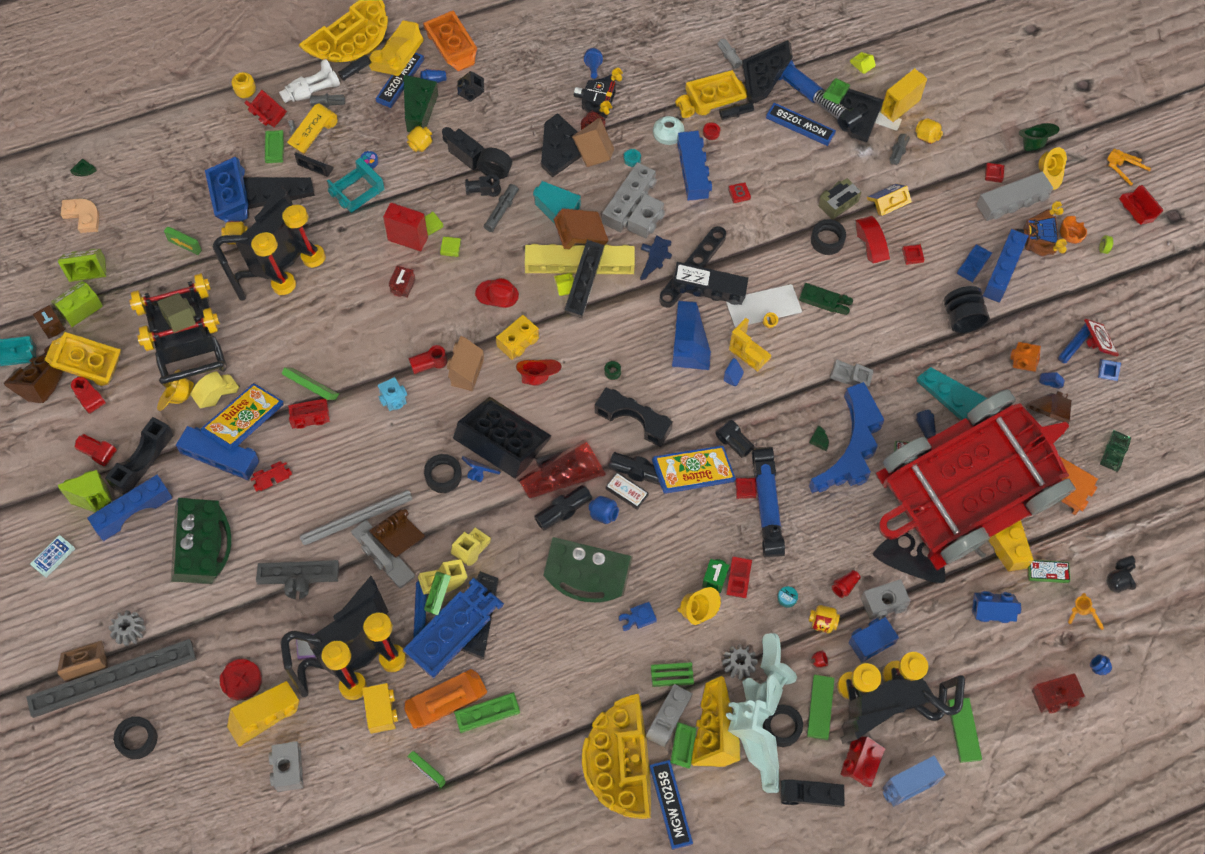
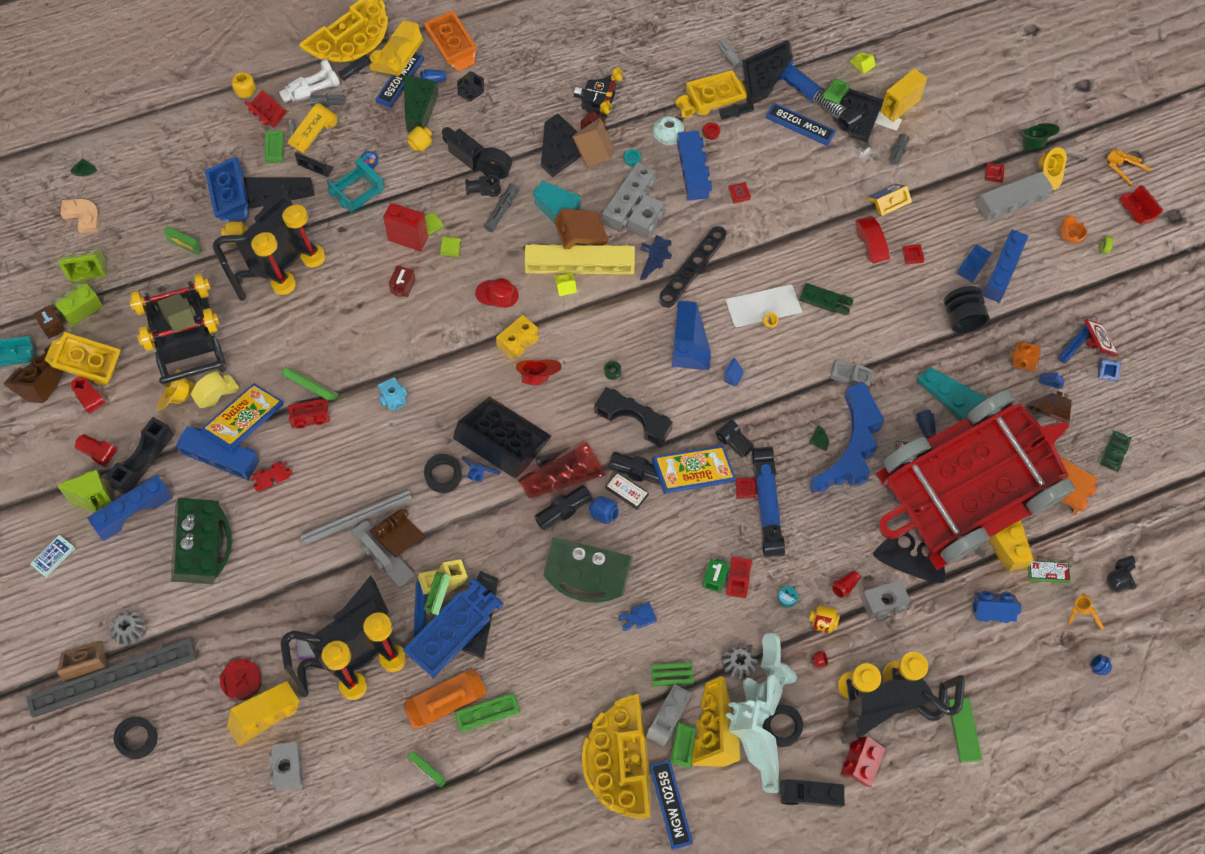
dark grey plate [256,560,339,599] -> none
yellow brick [362,683,398,734] -> none
red piece [408,345,448,374] -> none
medium nougat slope [447,336,484,391] -> none
light yellow brick [451,528,491,566] -> none
black brick [564,240,605,318] -> none
blue piece [584,48,603,79] -> none
black brick [670,262,748,305] -> none
yellow piece [677,587,721,625] -> none
yellow panel [729,318,771,372] -> none
bright green tile [807,675,835,740] -> none
black tyre [811,219,846,255] -> none
brick [818,178,861,220] -> none
blue brick [848,617,899,663] -> none
medium blue window [883,755,946,807] -> none
yellow head [915,118,943,144] -> none
torso [1015,201,1067,257] -> none
clear red brick [1031,673,1085,714] -> none

